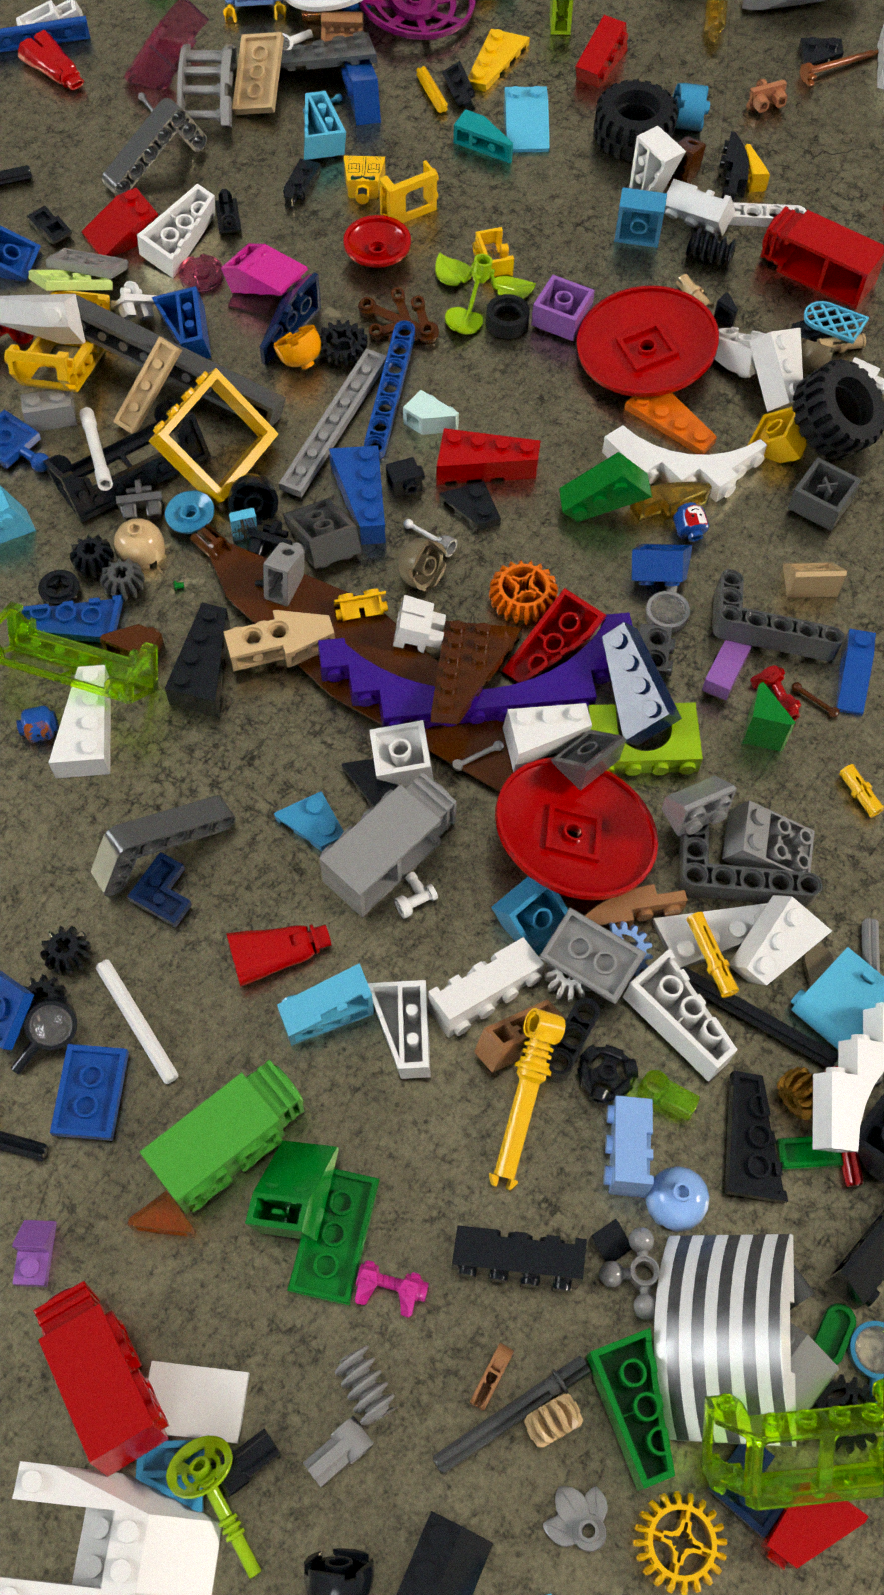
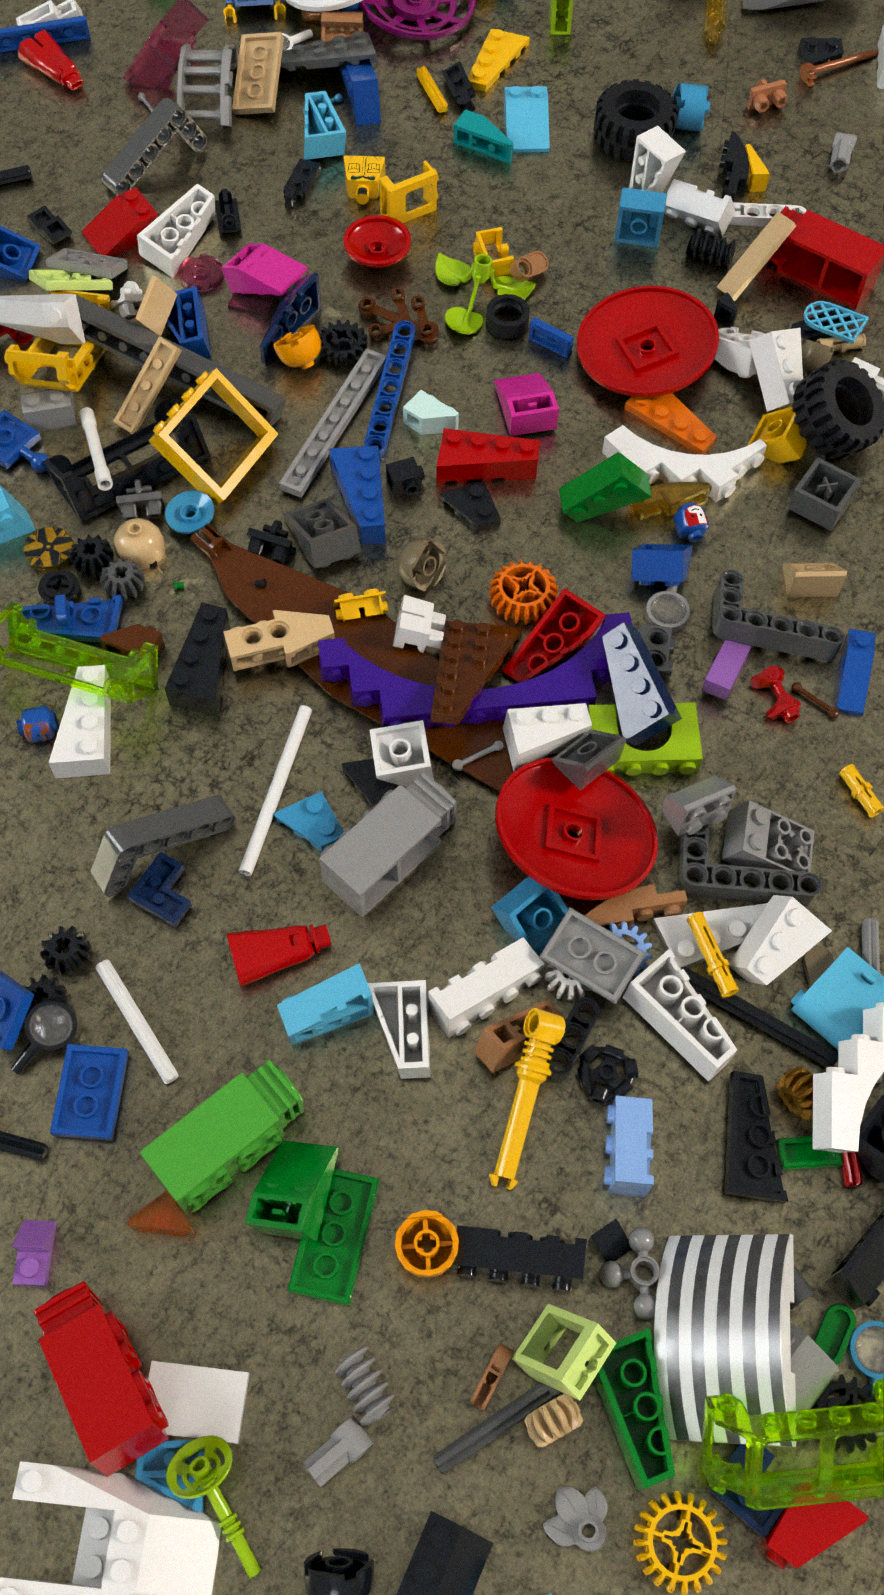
black piece [211,1428,281,1498] -> none
black cylinder [228,474,278,525] -> none
medium azure tile [229,508,257,542] -> none
light grey torso [263,542,306,607] -> none
dark pink piece [355,1260,429,1318] -> none
white piece [394,872,438,919] -> none
hinge [403,519,458,557] -> none
medium lavender brick [531,275,595,341] -> none
red wedge [575,15,628,88] -> none
clear neon green piece [637,1070,700,1122] -> none
light blue cylinder [645,1166,710,1232] -> none
reddish brown torso [667,137,706,186] -> none
tan pin [676,274,714,311] -> none
green slope [742,682,796,752] -> none
none -> tile [23,526,74,572]
none -> blue tile [54,594,71,626]
none -> tan slope [134,275,177,336]
none -> white piece [239,705,312,876]
none -> light orange cylinder [395,1210,459,1278]
none -> dark pink slope [494,373,559,436]
none -> medium nougat piece [510,251,549,282]
none -> yellowish green window [512,1304,616,1401]
none -> blue tile [529,317,574,359]
none -> tan tile [717,212,796,302]
none -> light grey piece [829,132,857,174]

